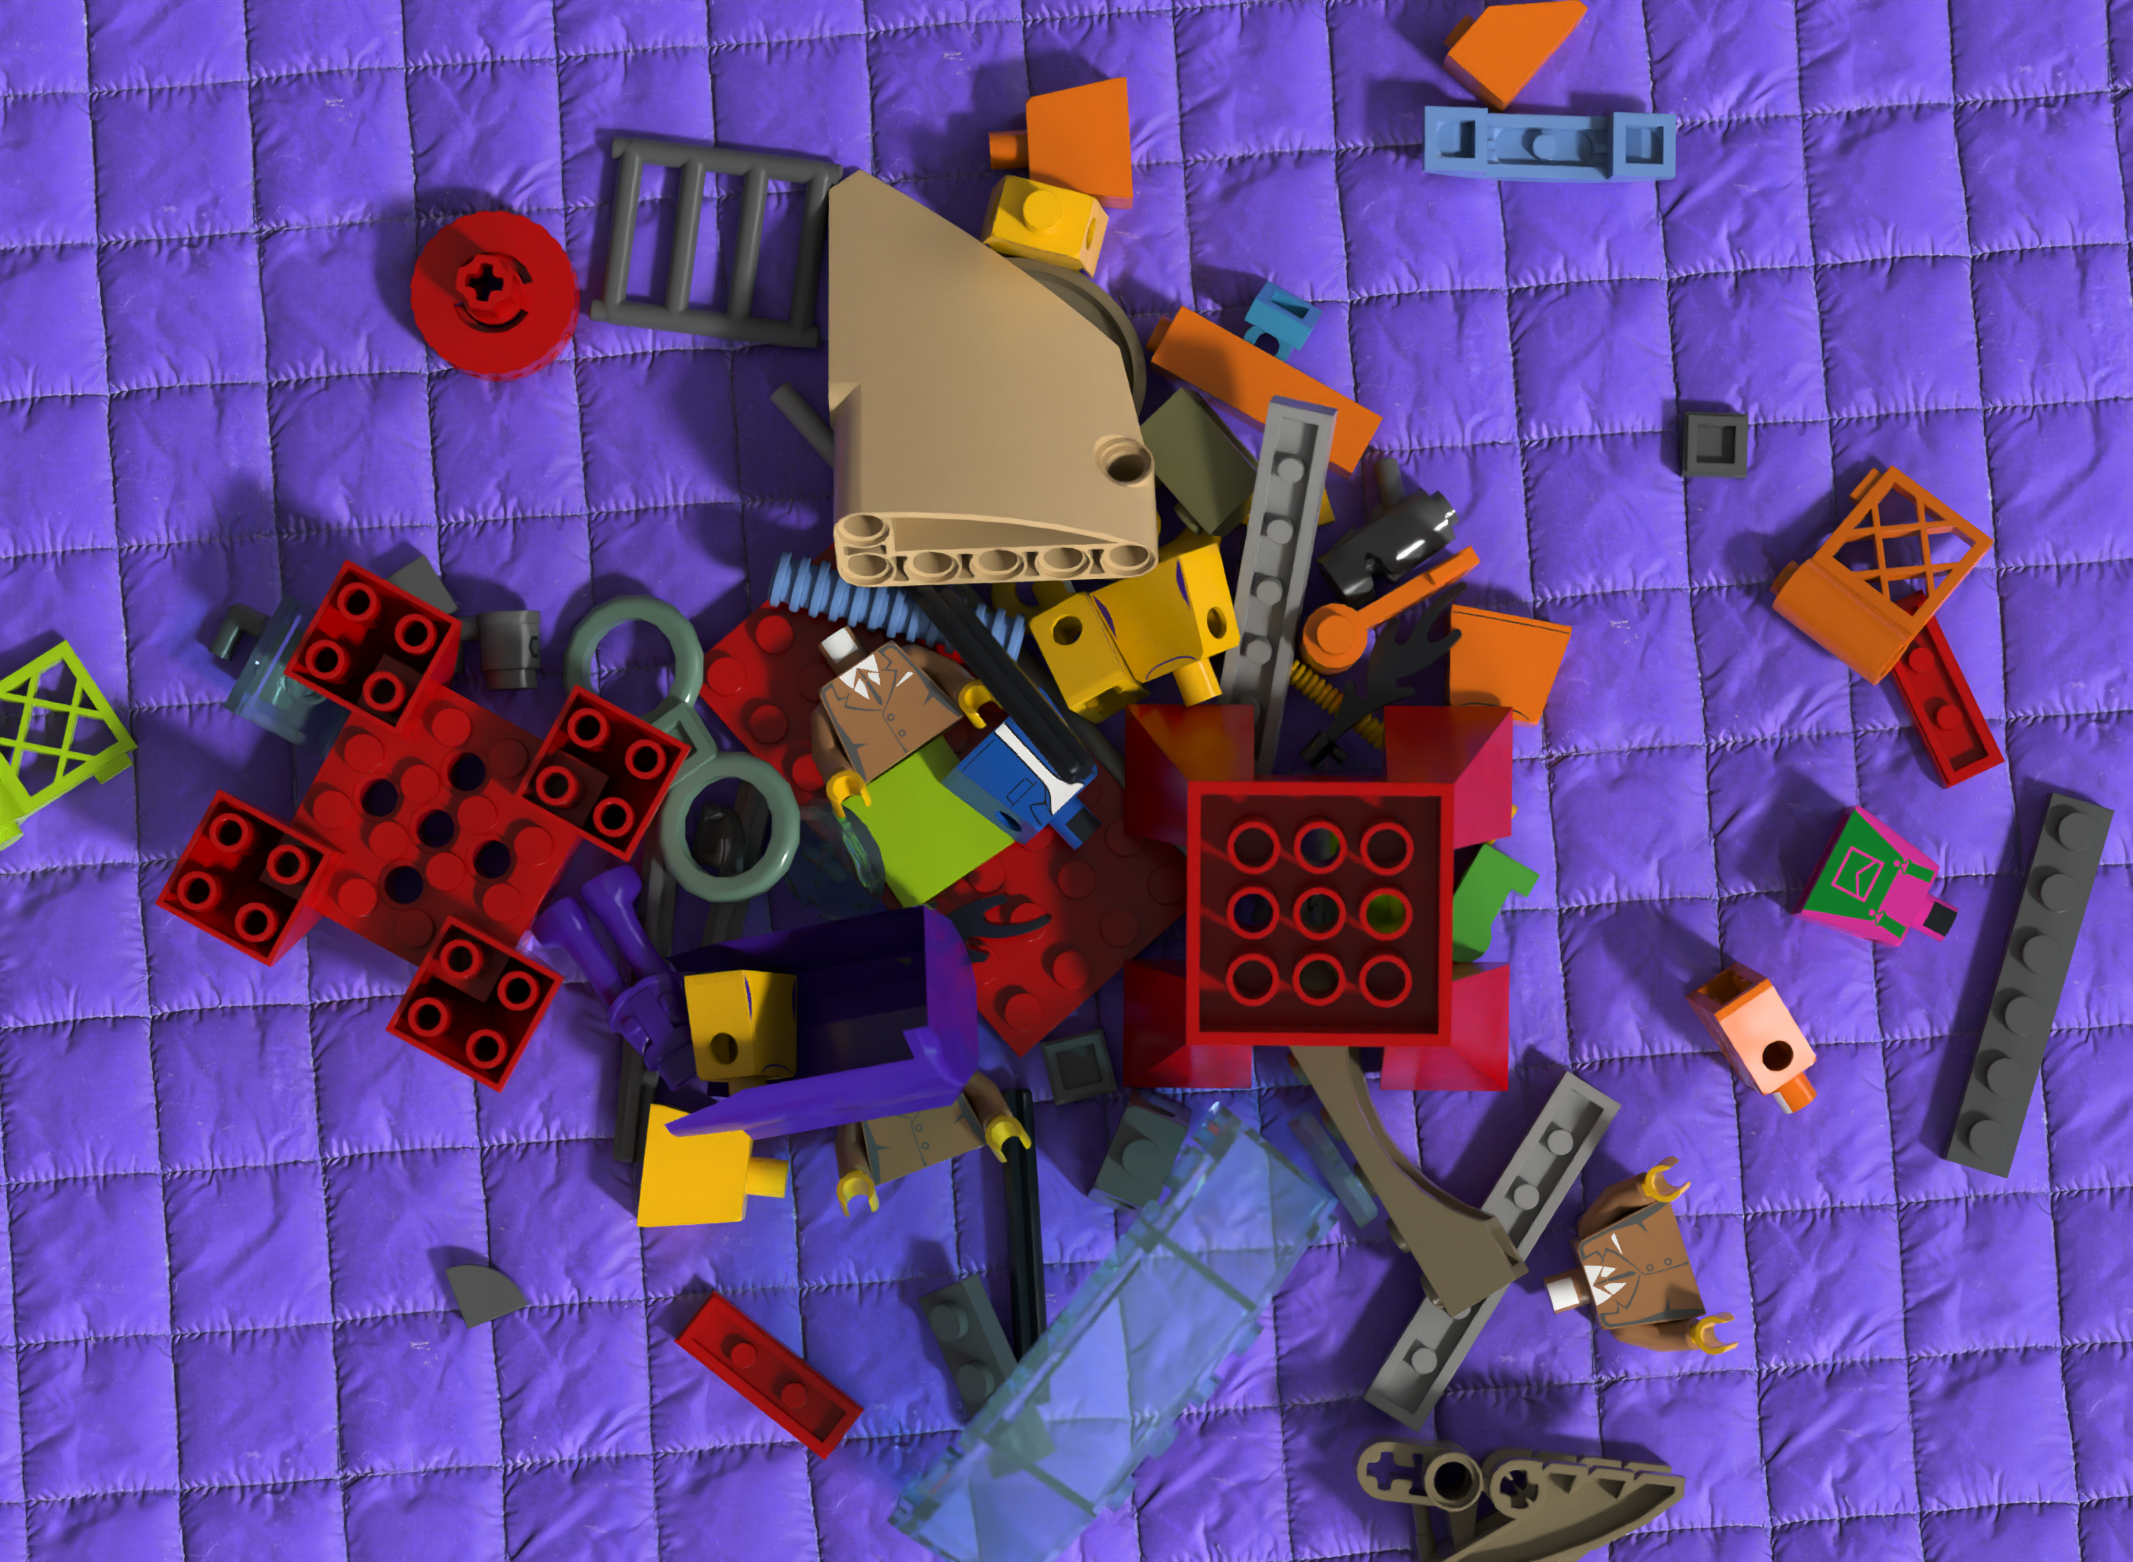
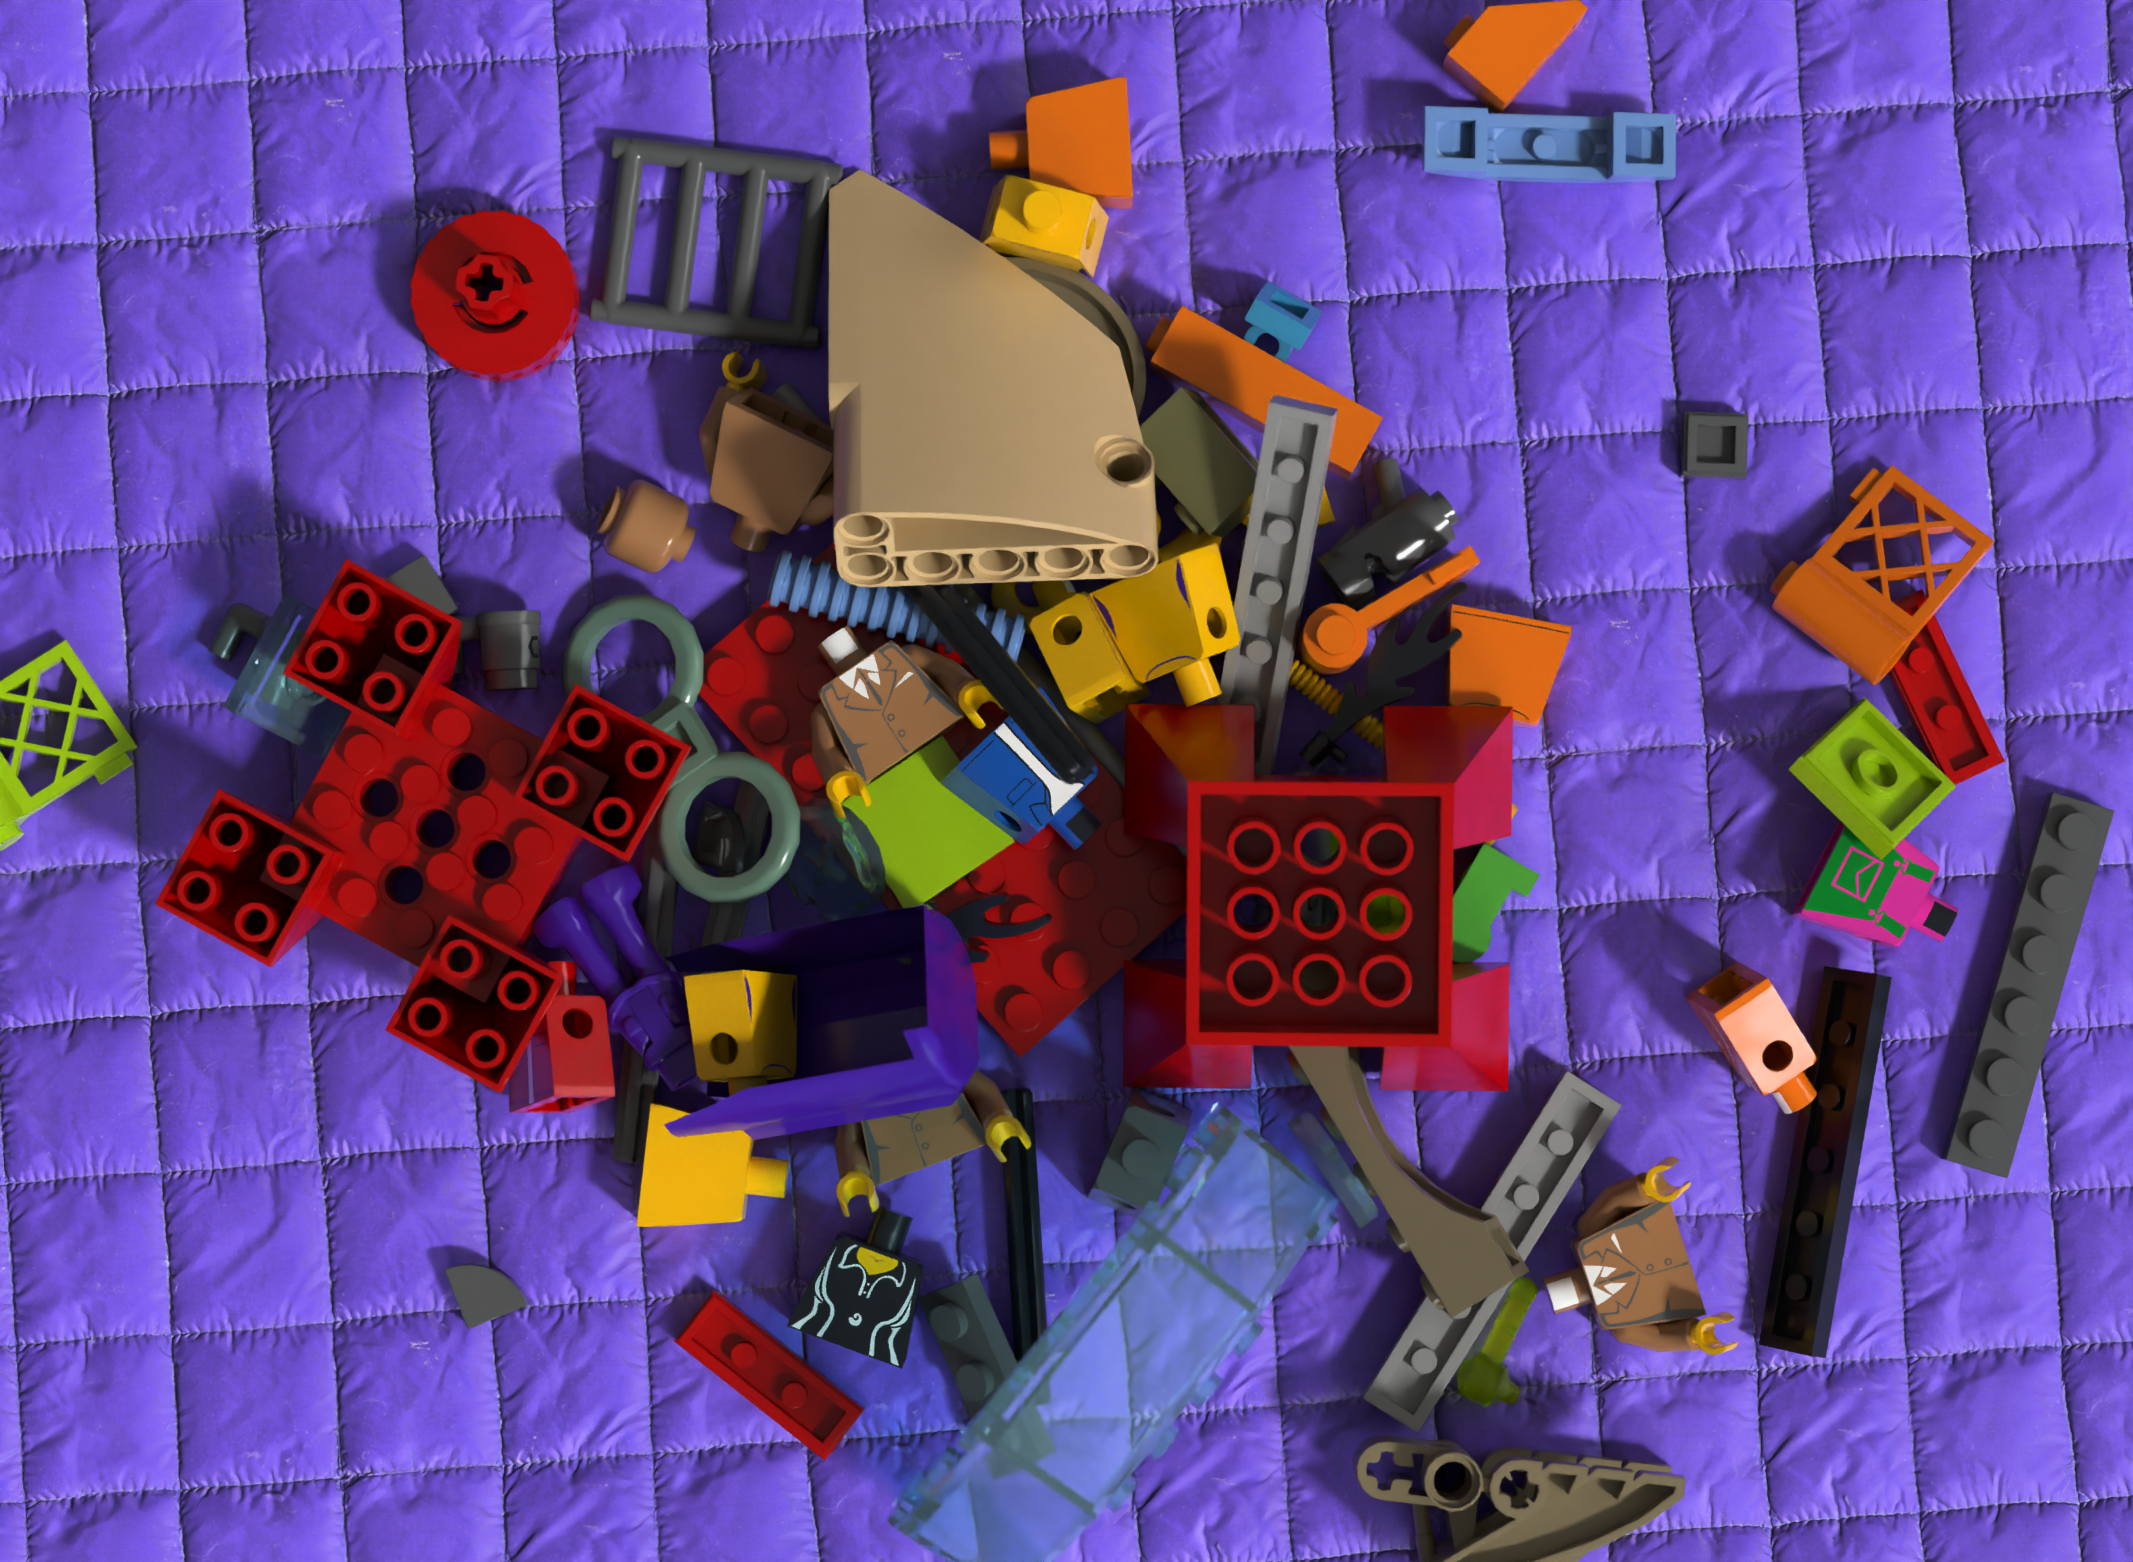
dark grey tile [1040,1028,1117,1106] -> none
none -> red torso [509,961,615,1113]
none -> medium nougat head [596,479,696,574]
none -> medium nougat torso [698,352,834,552]
none -> black torso [787,1205,925,1369]
none -> clear neon green piece [1456,1277,1539,1408]
none -> black plate [1759,966,1892,1358]
none -> lime tile [1788,697,1956,860]

